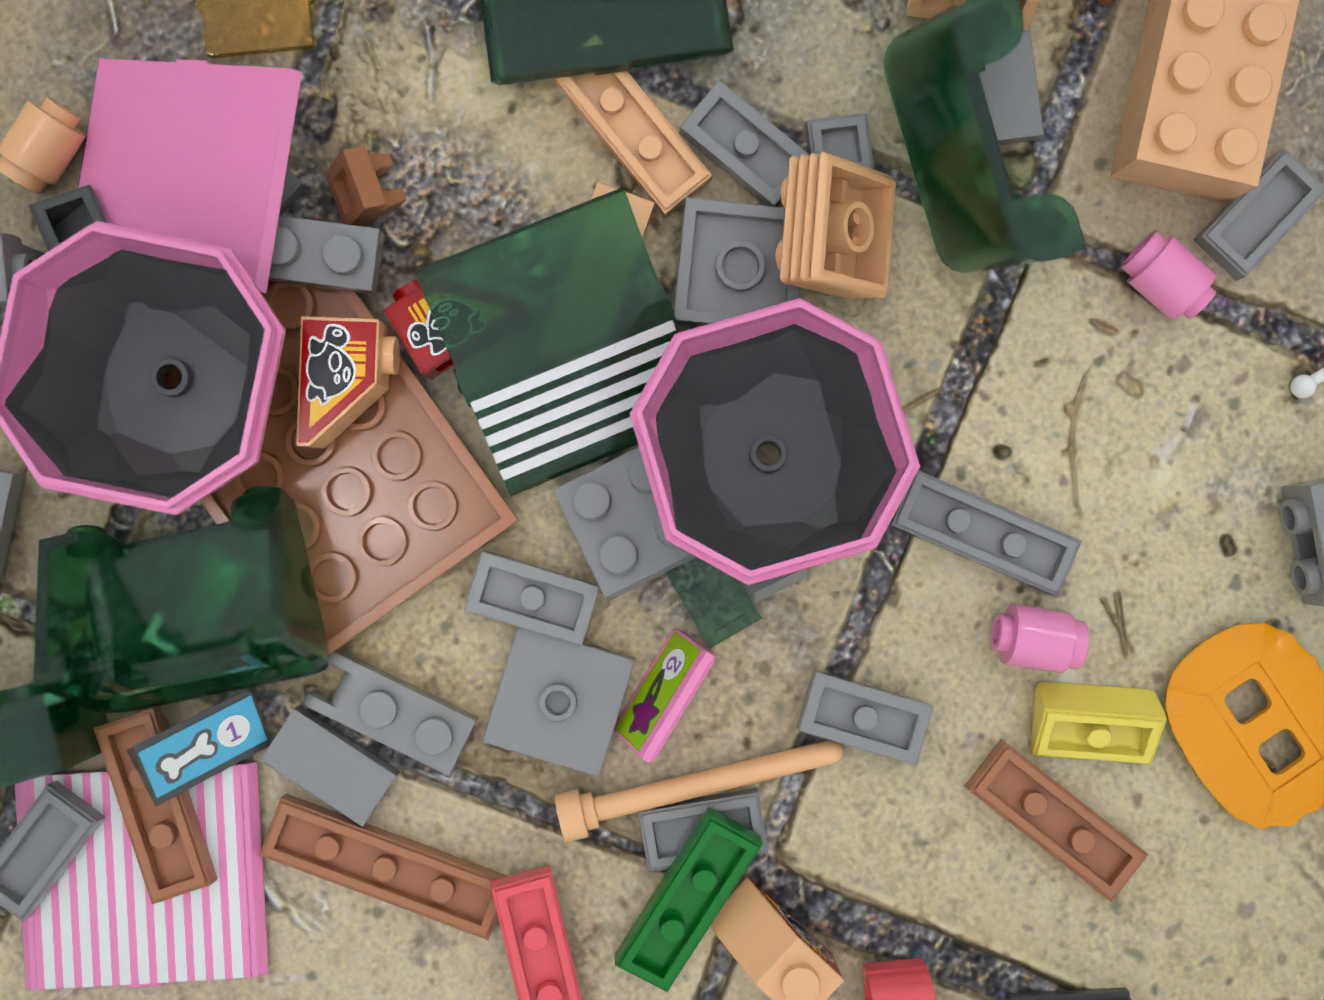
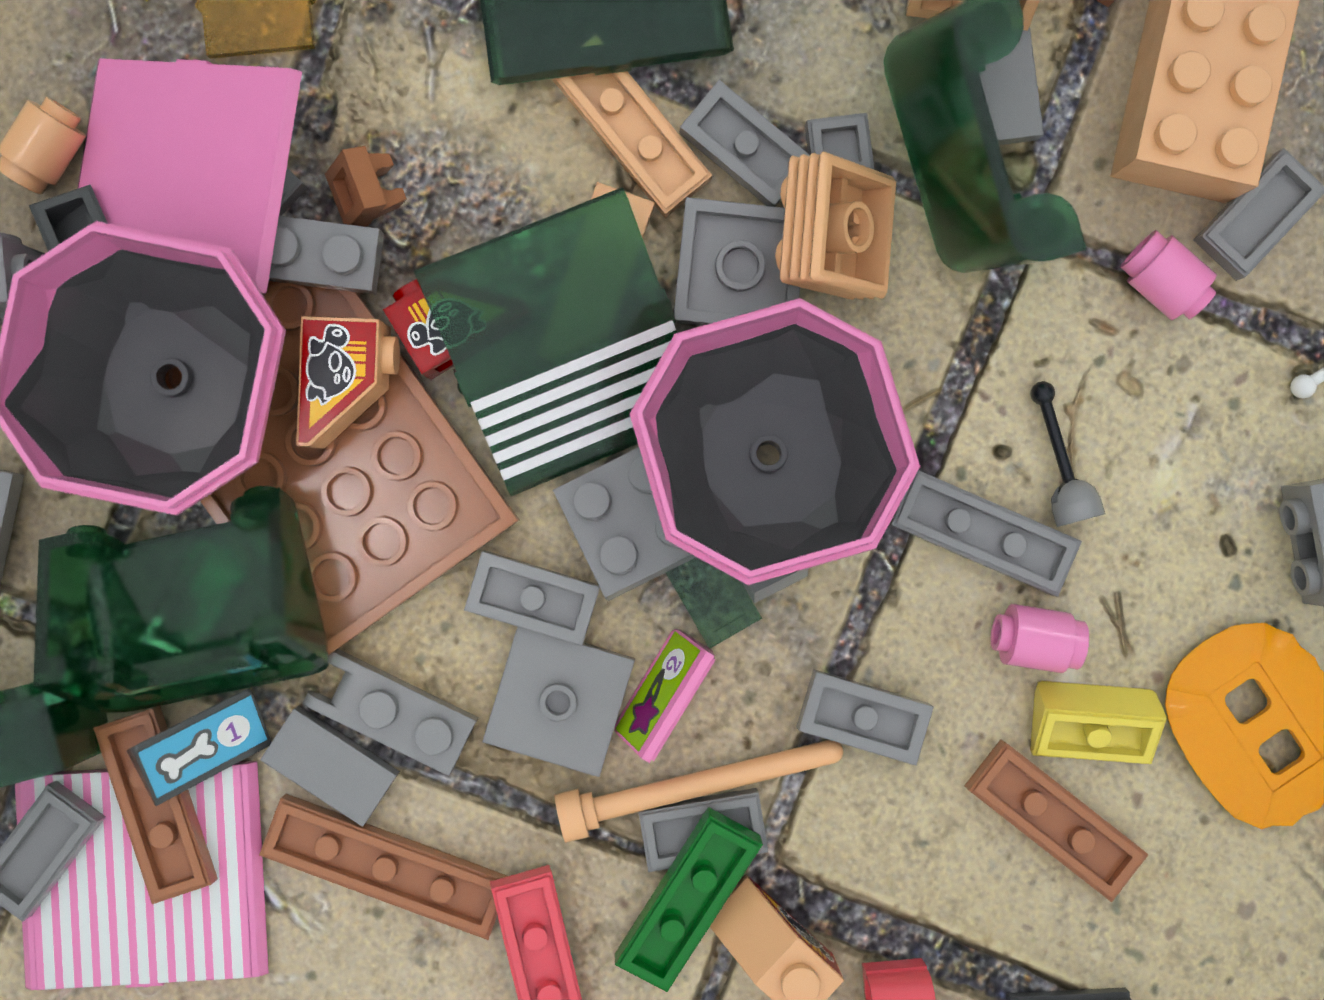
none -> hinge [1030,381,1106,527]

